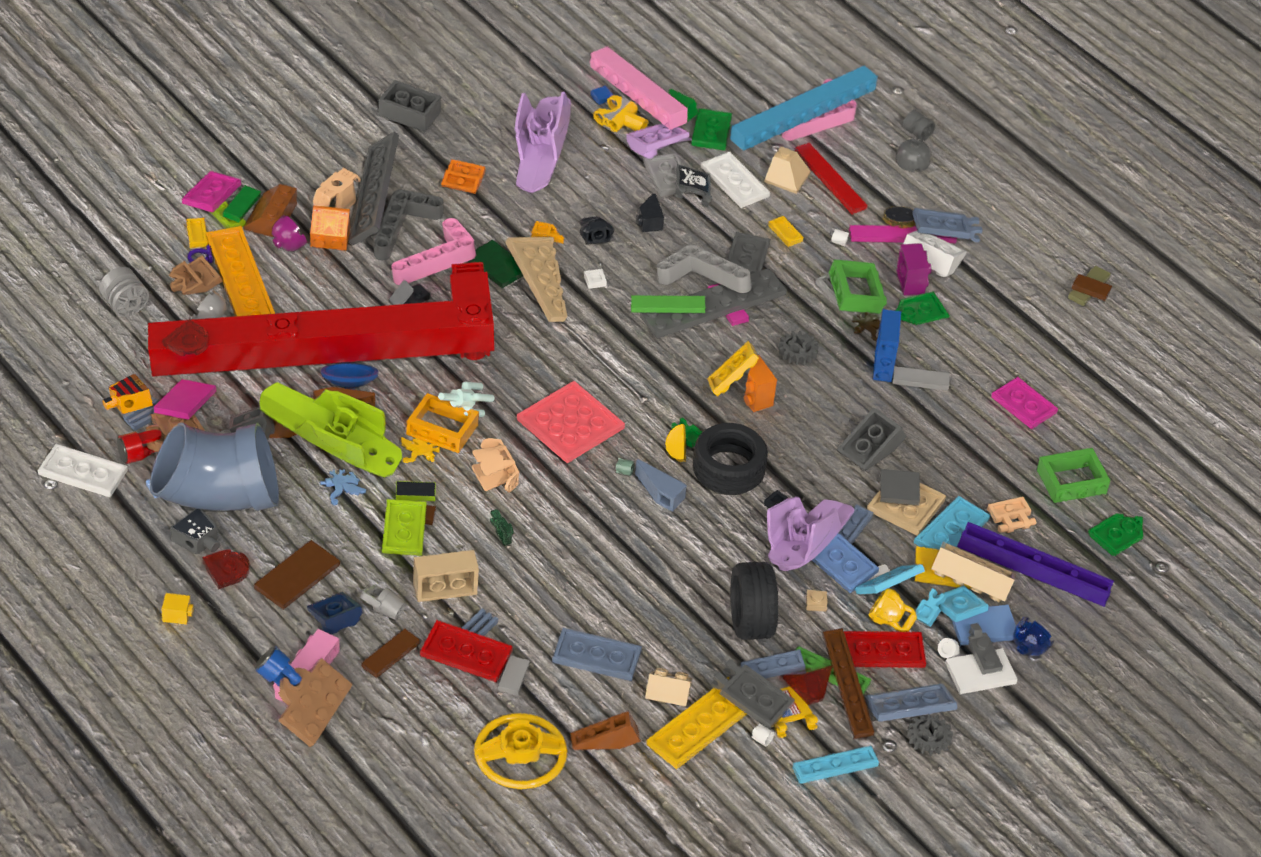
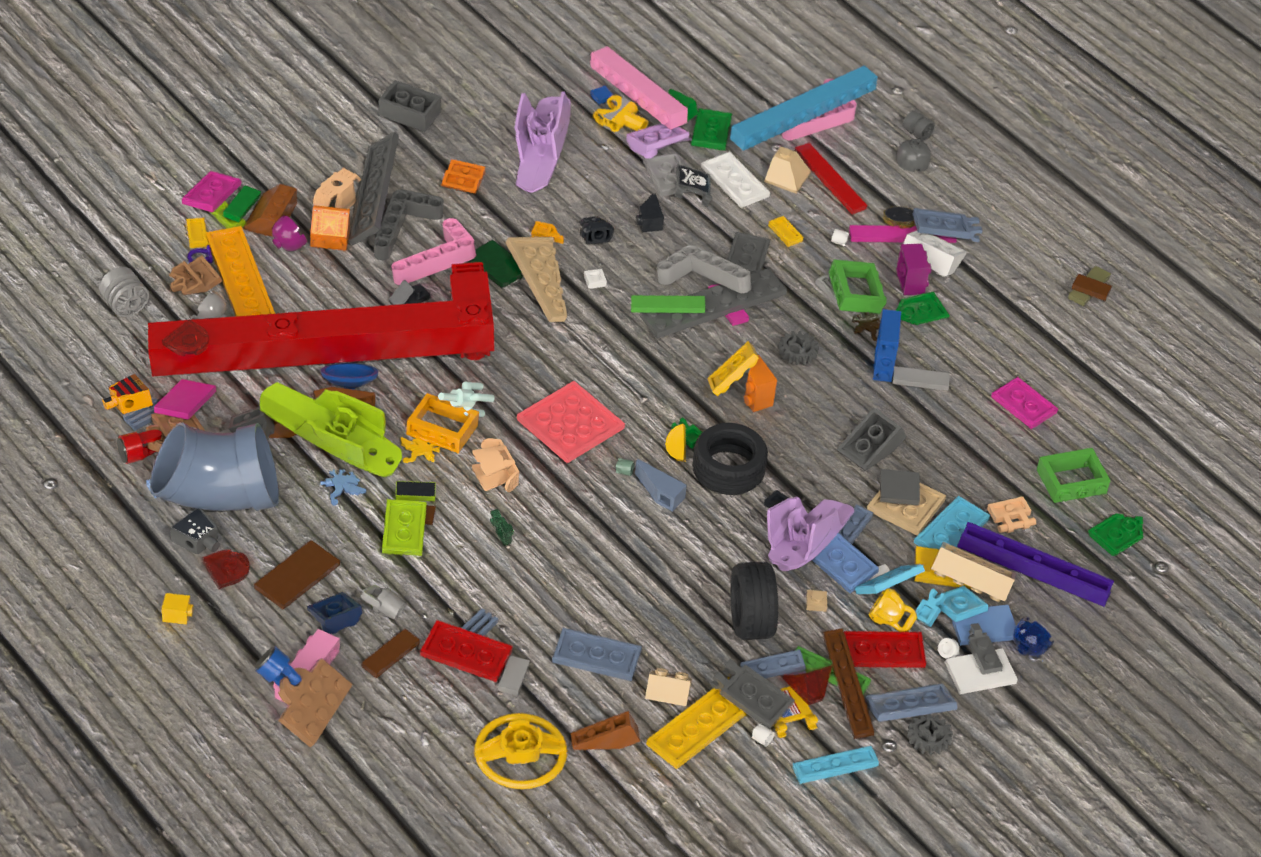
white tile [38,444,128,497] -> none
tan brick [413,550,479,602] -> none

